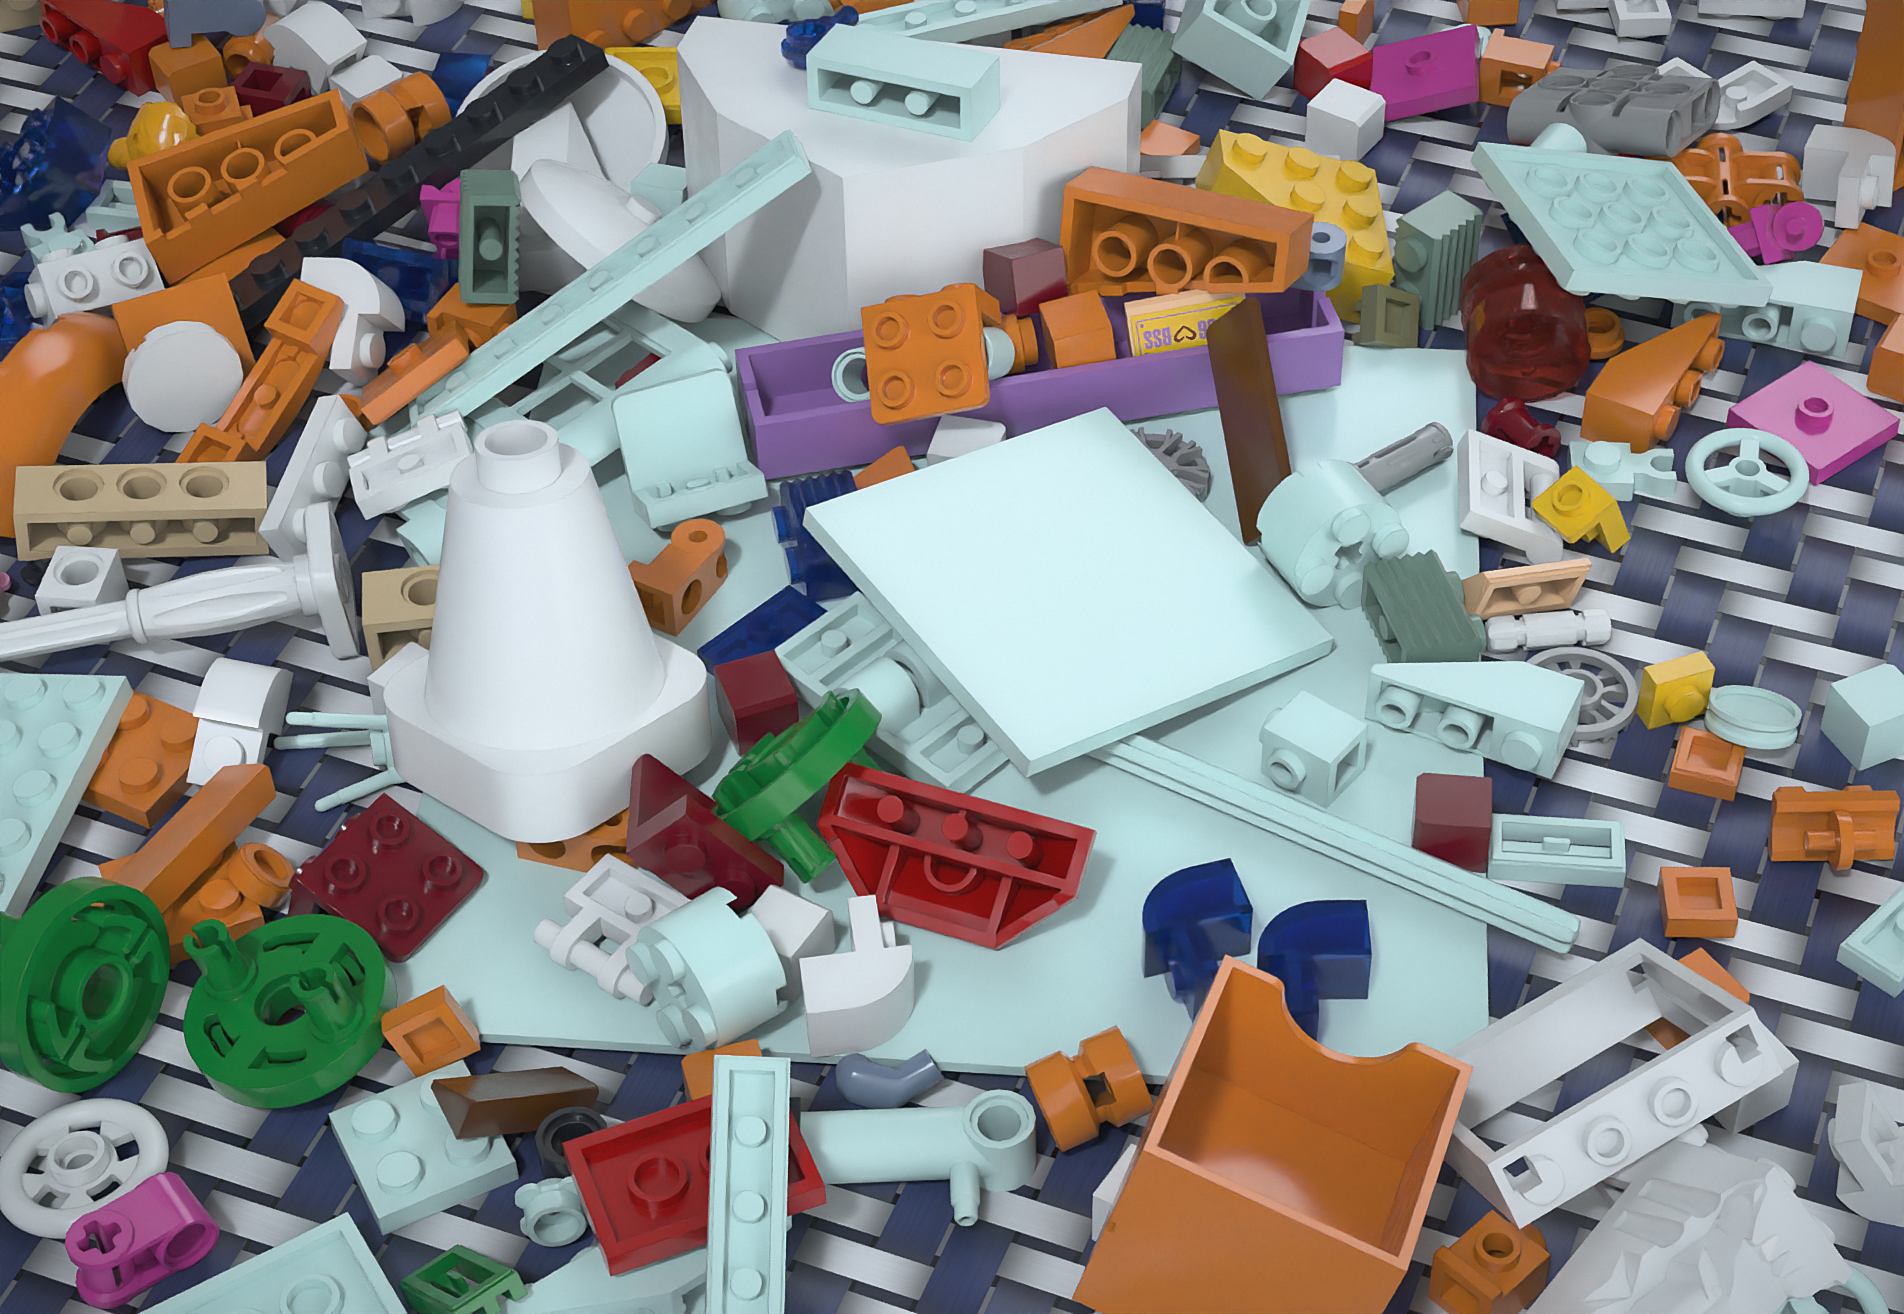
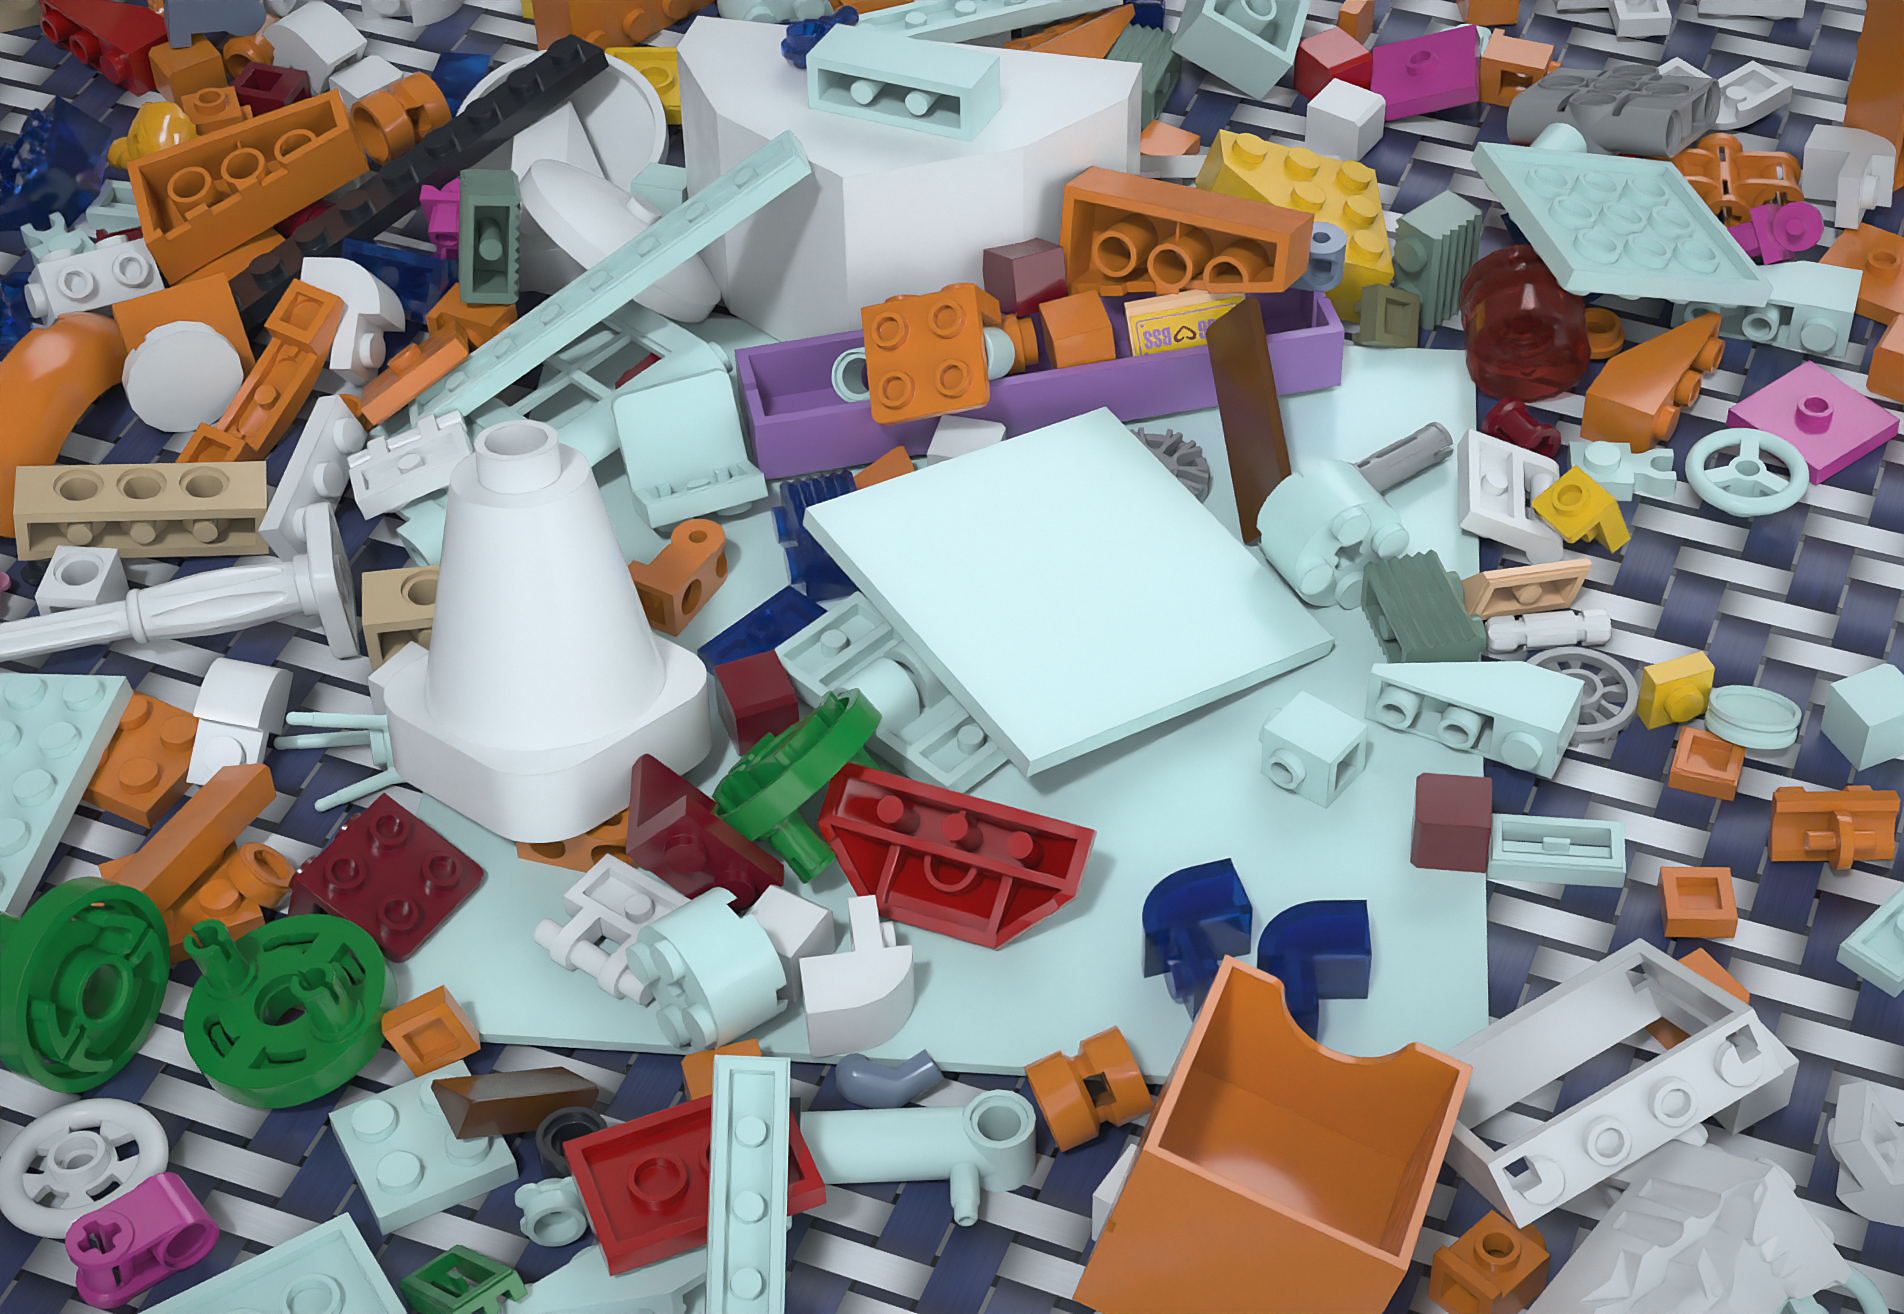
light aqua axle [1085,733,1581,954] -> none

